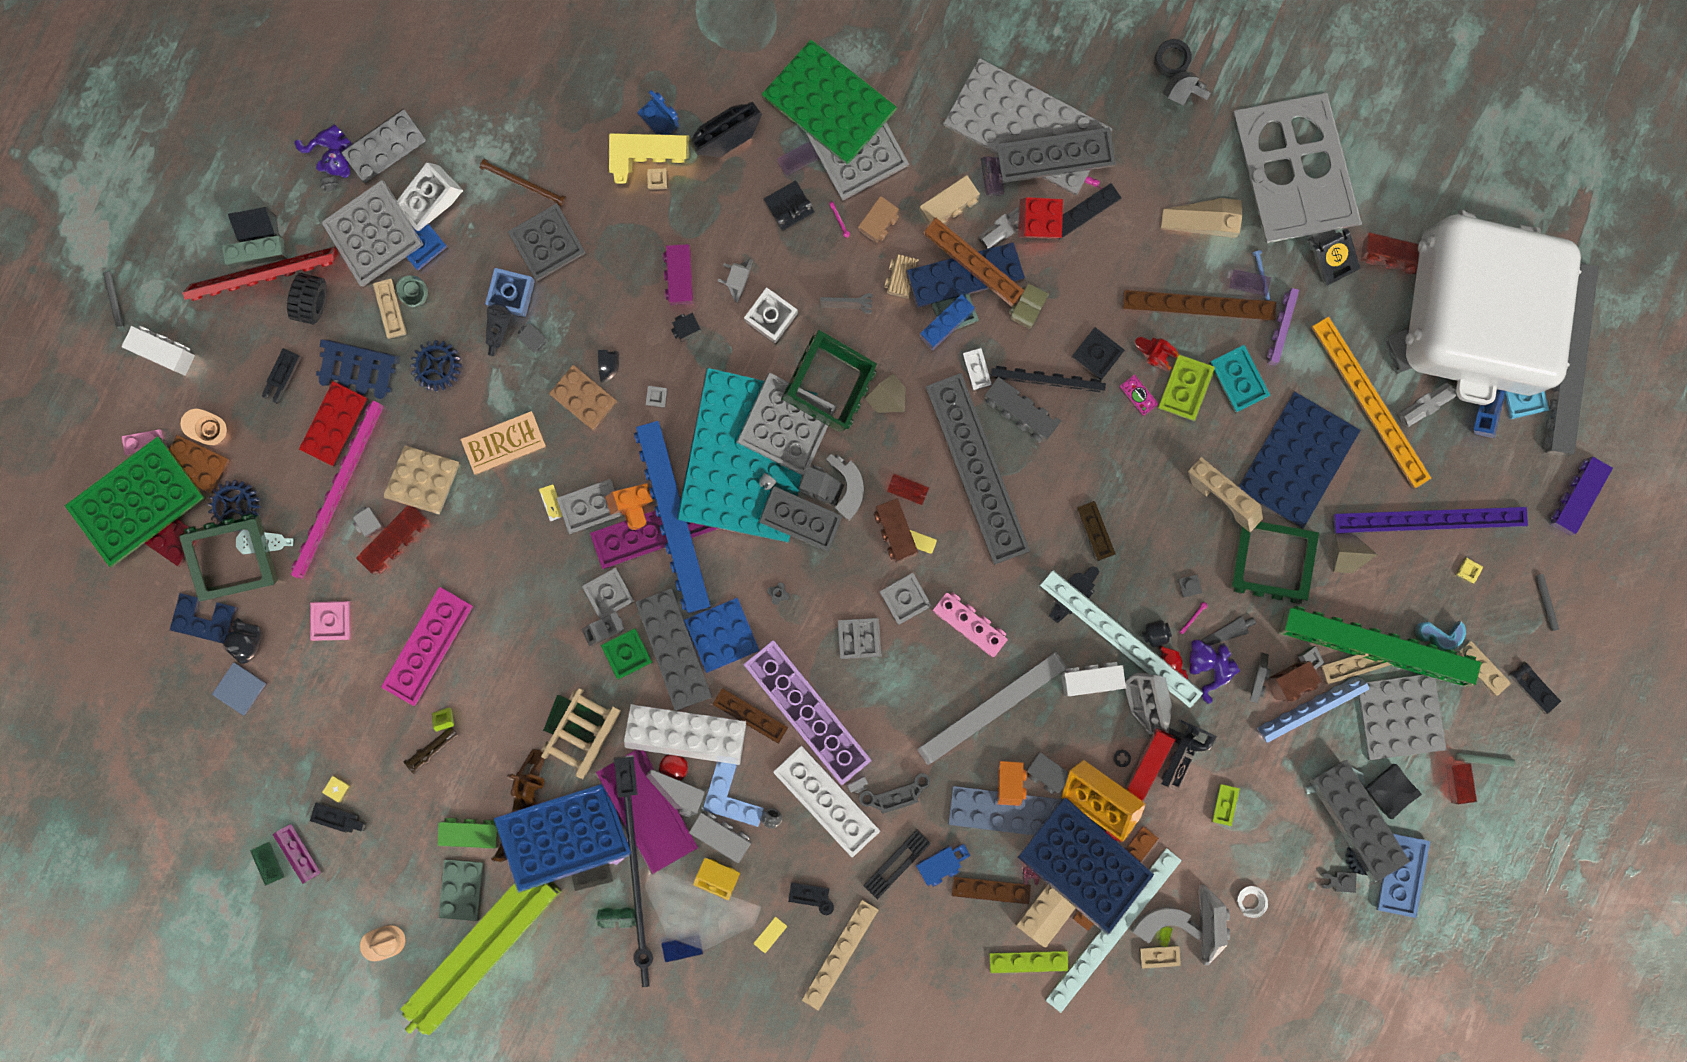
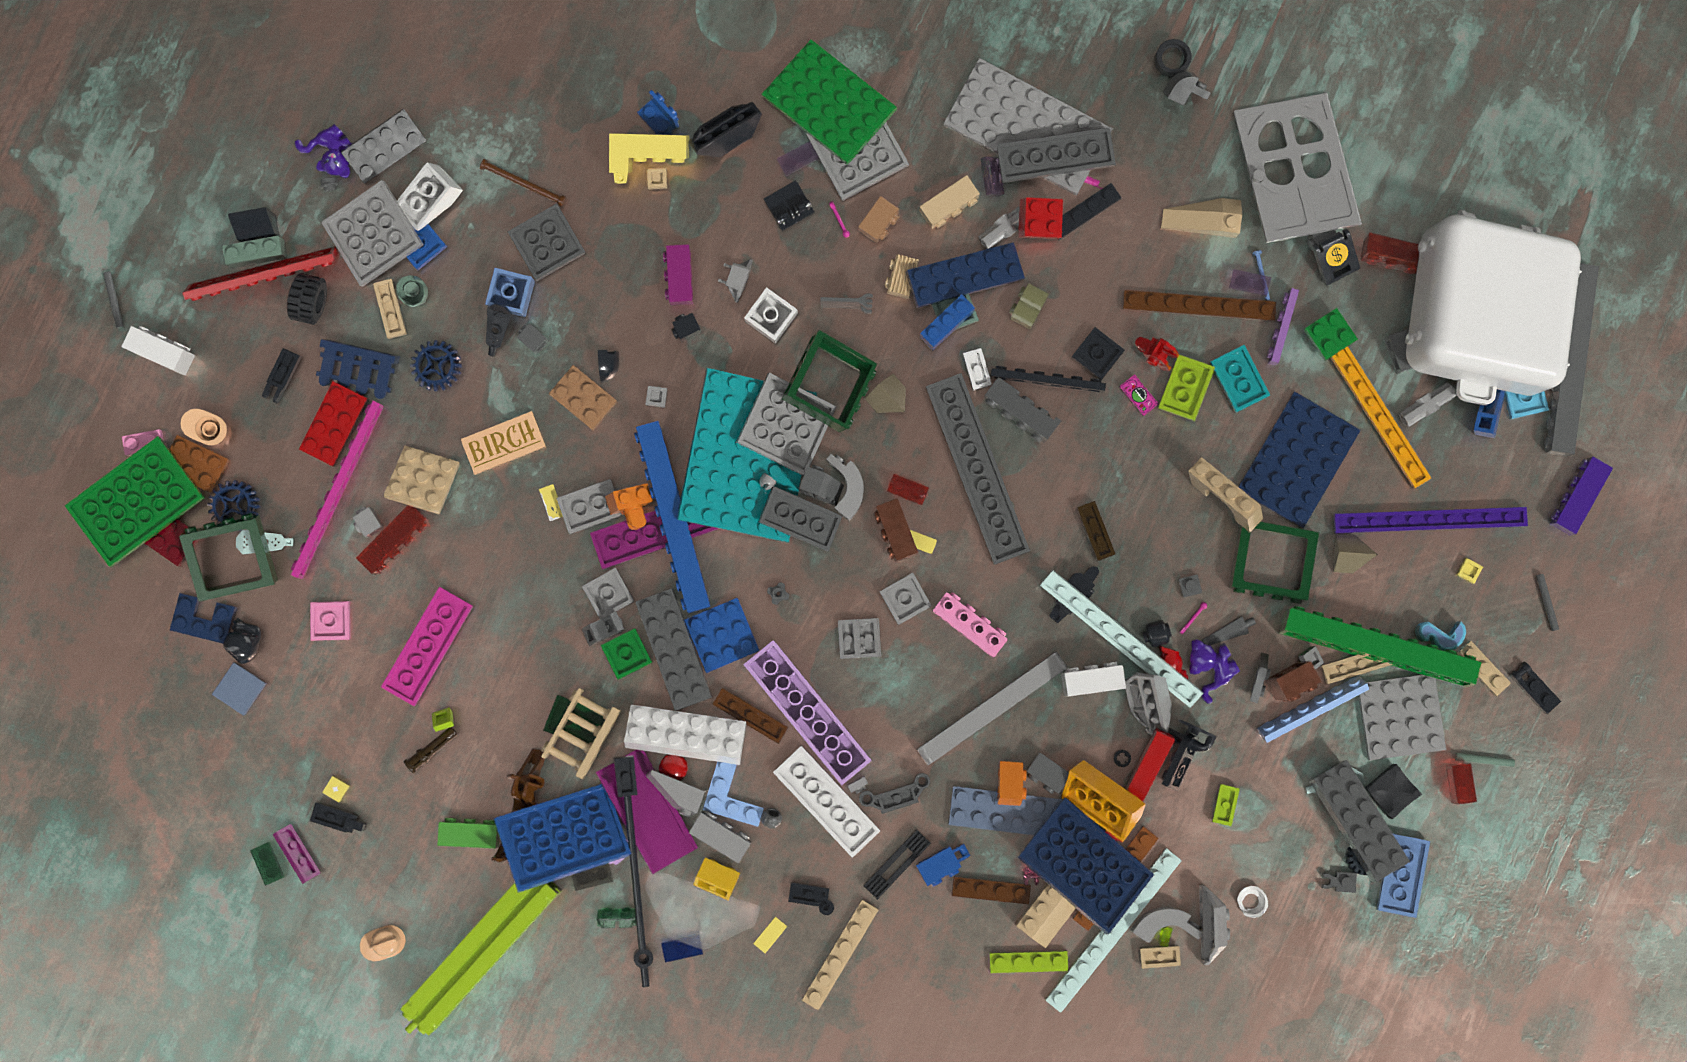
sand green plate [439,859,484,921] -> none
dark orange plate [923,218,1025,307] -> none
none -> green plate [1303,308,1358,361]

